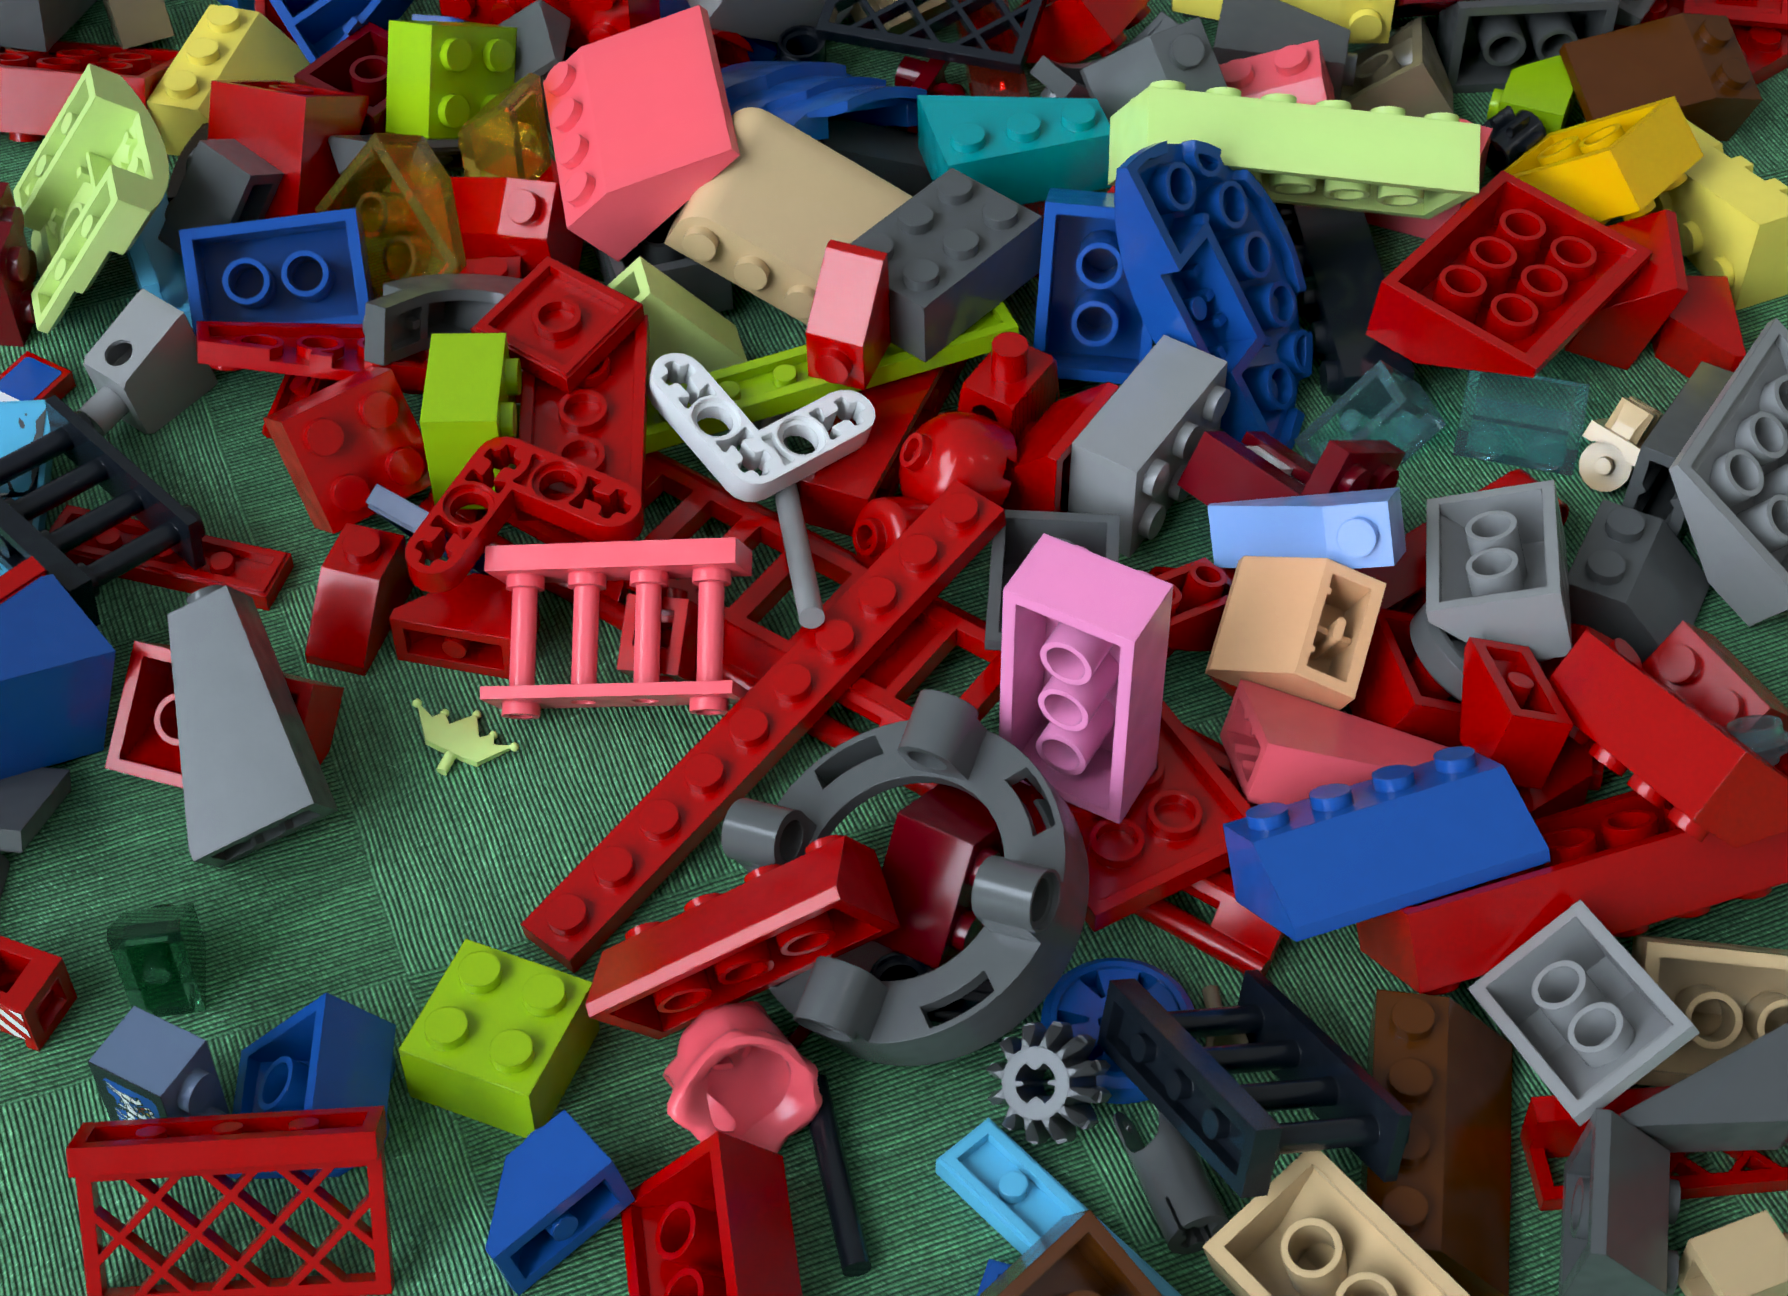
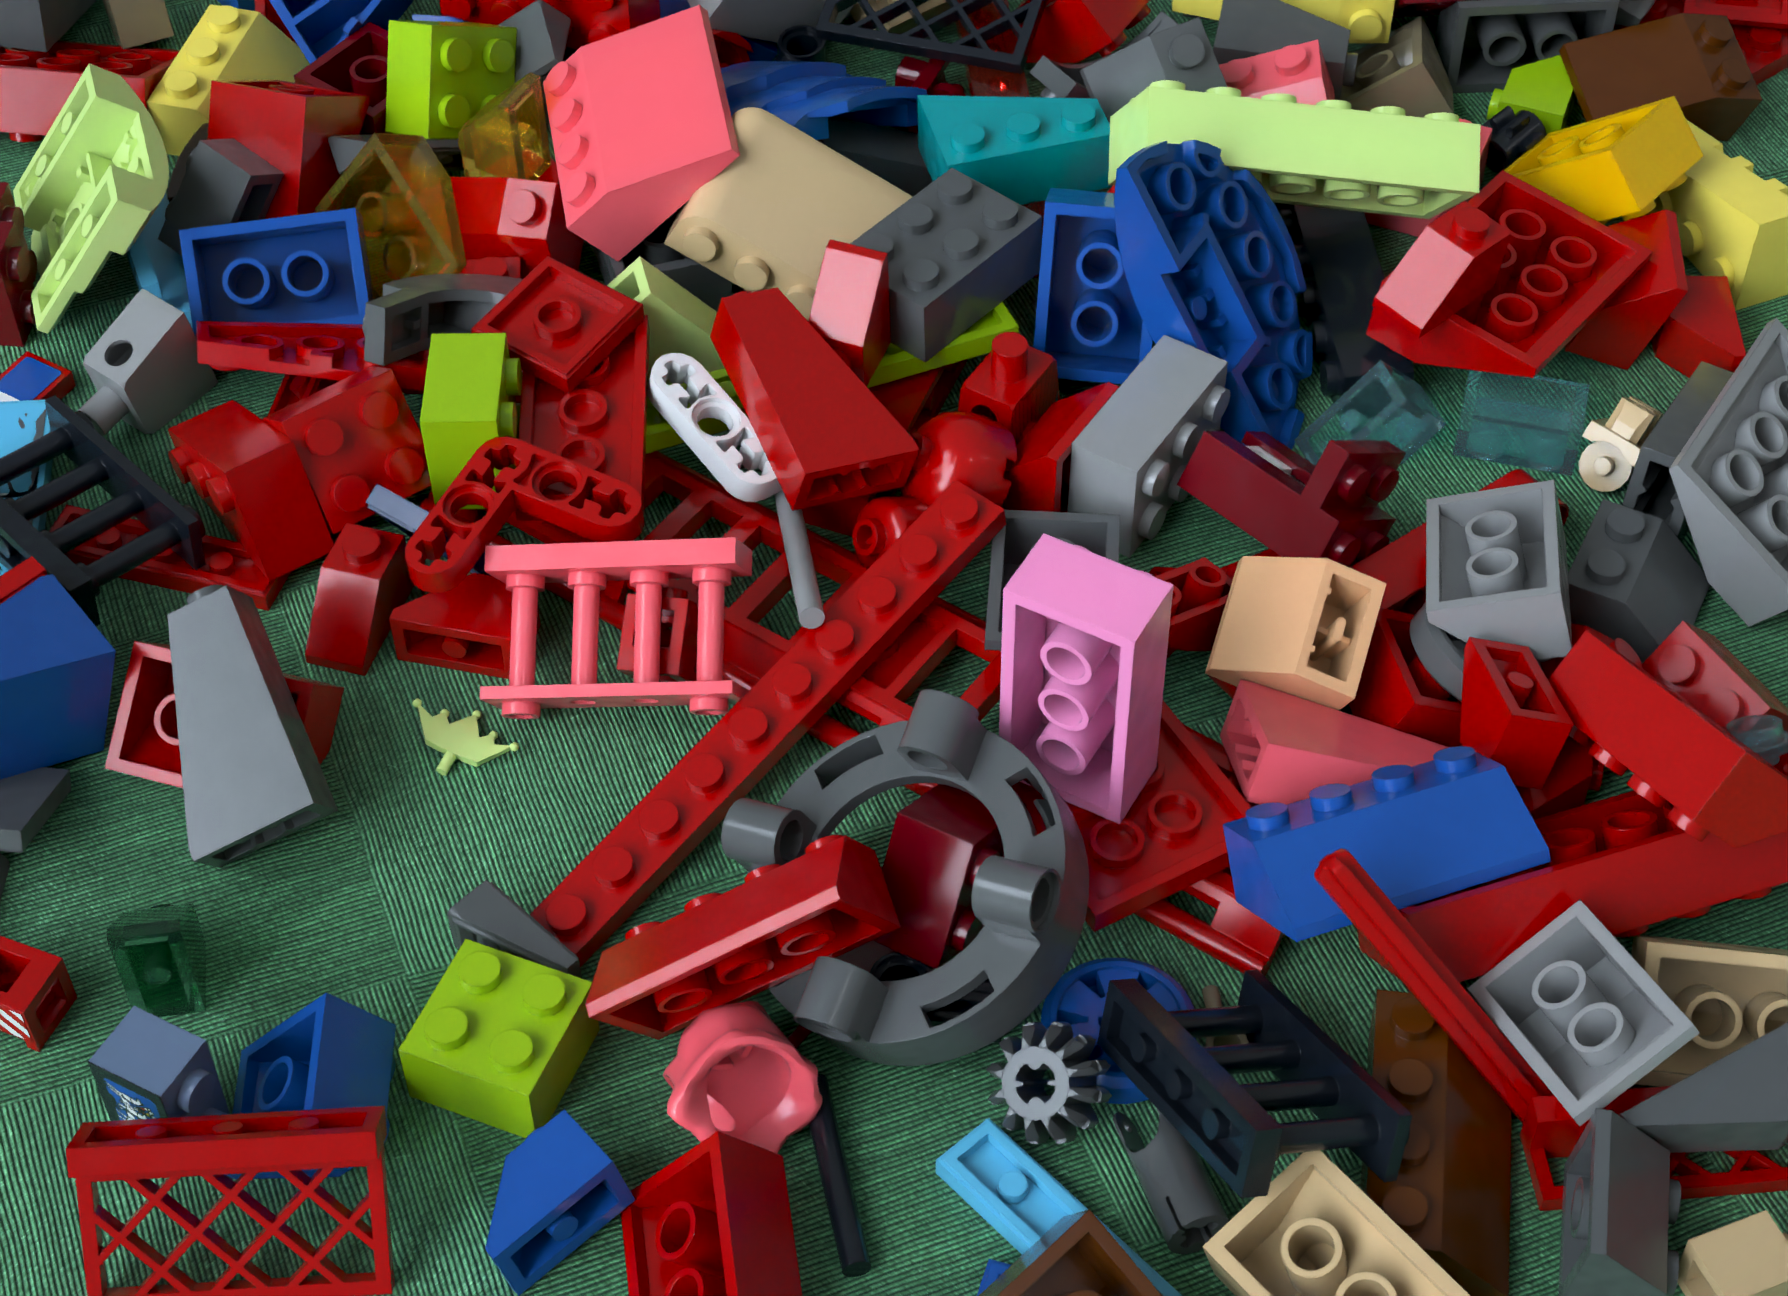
light blue slope [1207,487,1406,569] -> none
none -> red wedge [168,400,334,582]
none -> dark grey slope [447,880,582,978]
none -> red slope [710,287,919,511]
none -> red axle [1314,848,1553,1123]
none -> red slope [1372,201,1512,338]

